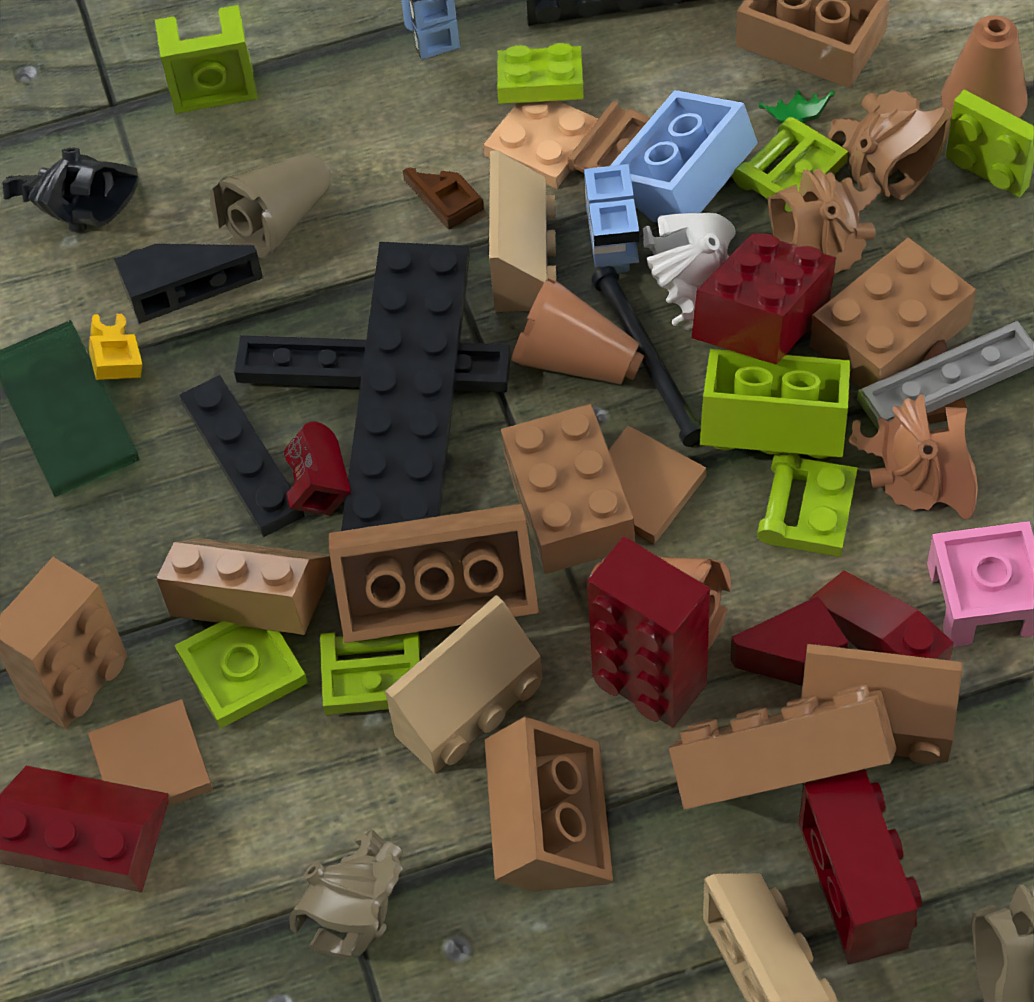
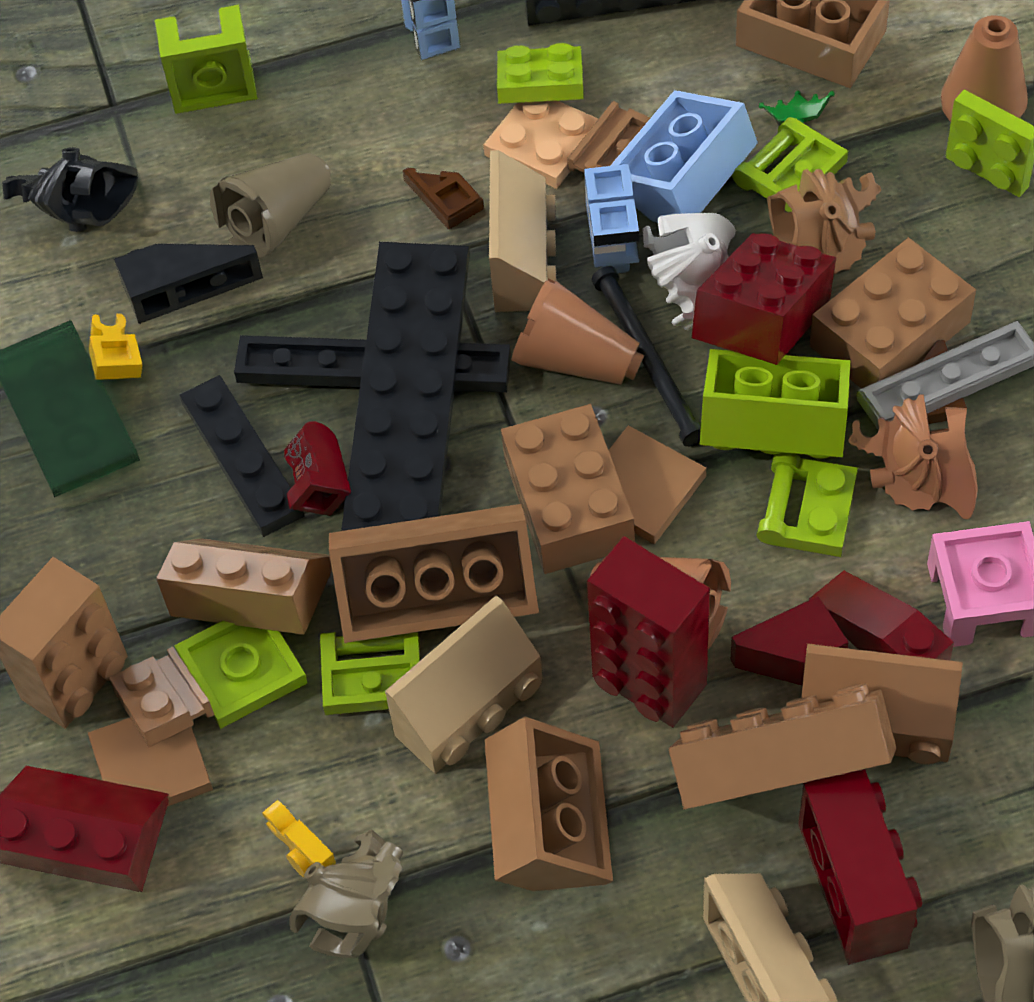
medium nougat helmet [827,89,951,200] -> none
none -> medium nougat plate [109,647,214,747]
none -> yellow plate [262,800,336,878]

